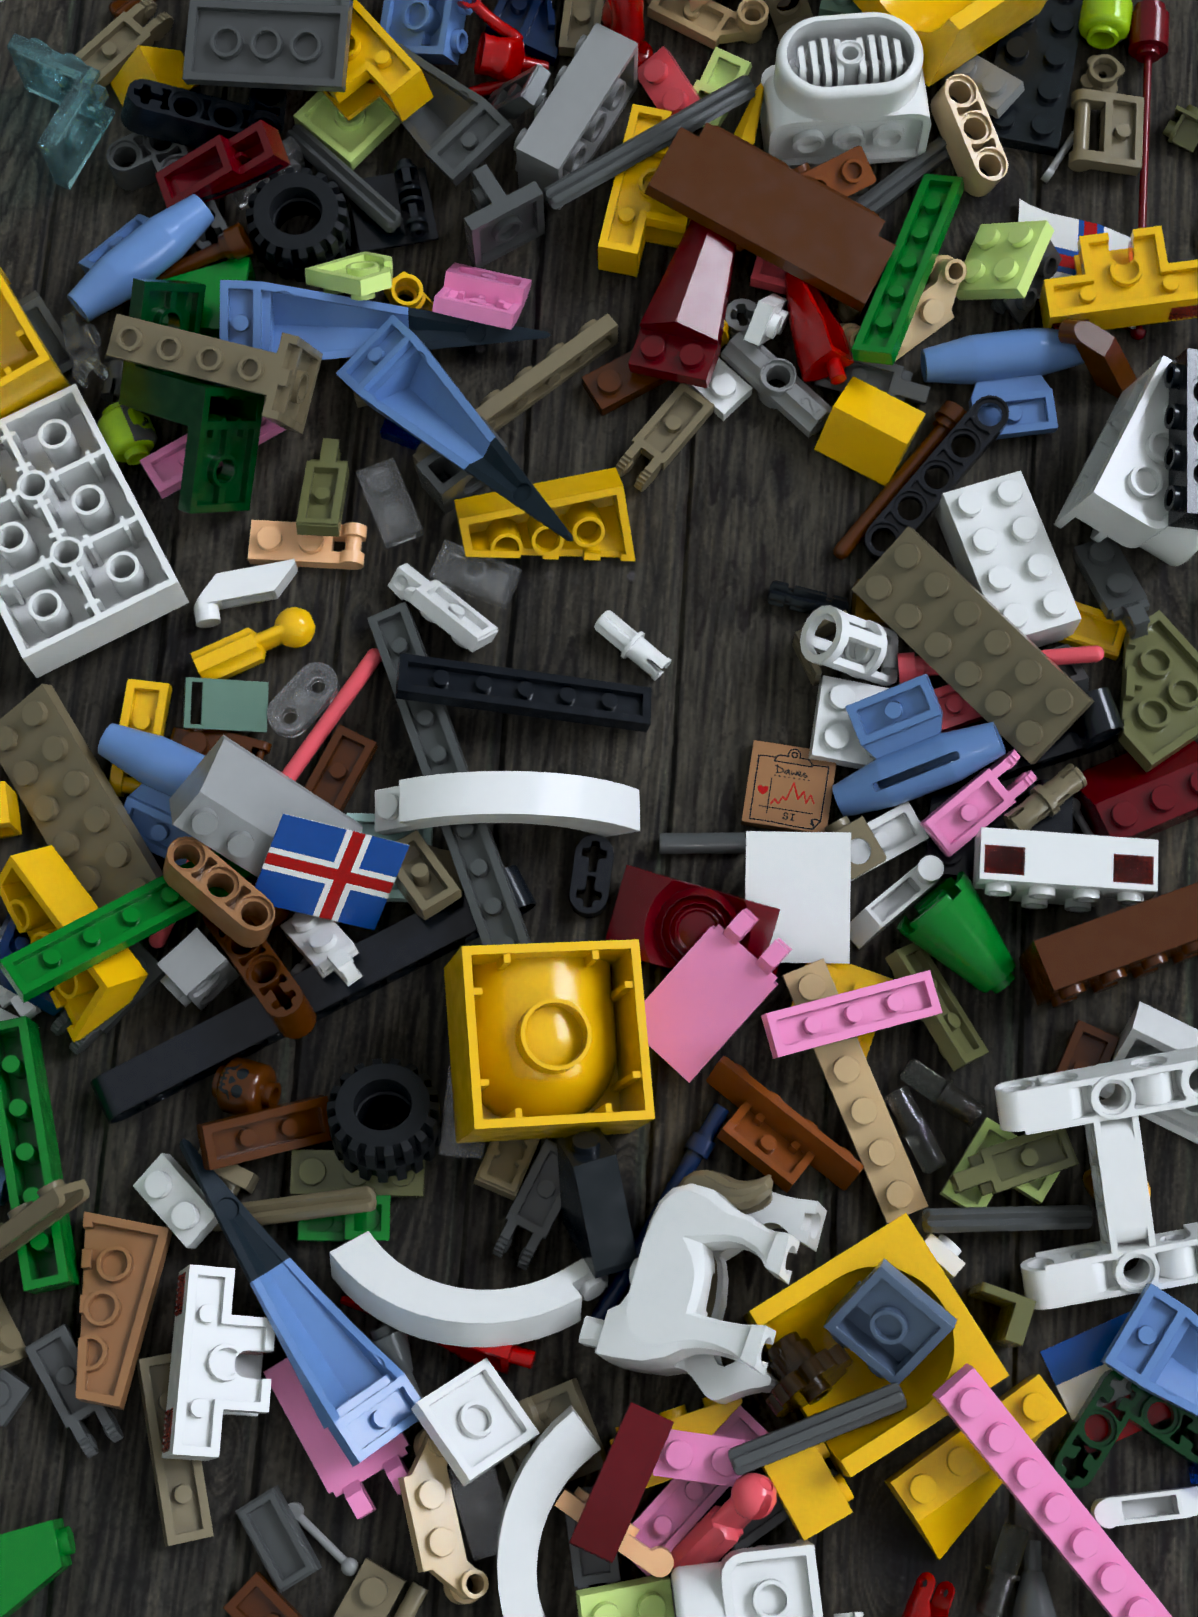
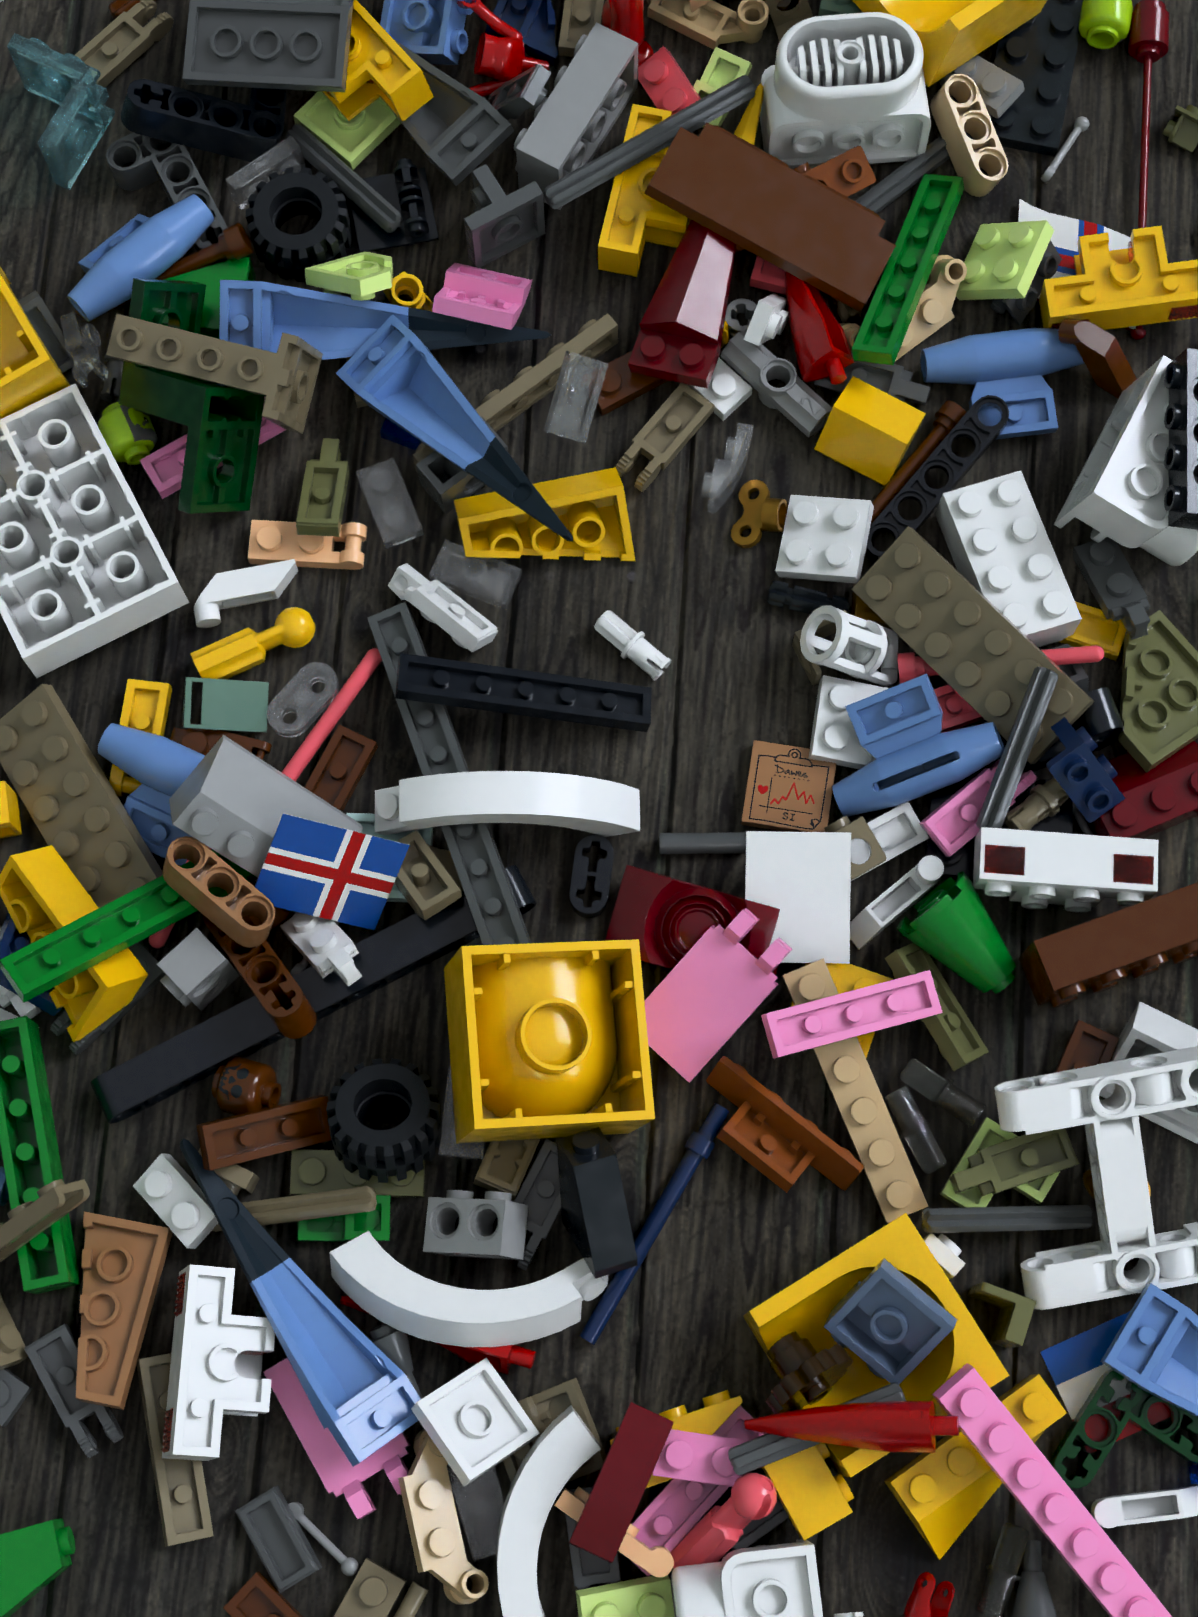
yellow slope [110,45,199,107] -> none
dark red slope [155,120,291,208] -> none
white piece [579,1170,827,1404] -> none
dark tan plate [1068,88,1144,176] -> none
dark tan plate [1080,54,1125,93] -> none
none -> light grey brick [423,1190,528,1260]
none -> clear plate [543,351,609,444]
none -> clear slope [701,423,754,513]
none -> pearl gold piece [731,480,788,549]
none -> red piece [744,1401,959,1453]
none -> white plate [775,495,874,584]
none -> dark grey axle [976,667,1058,829]
none -> dark blue bracket [1046,717,1126,823]

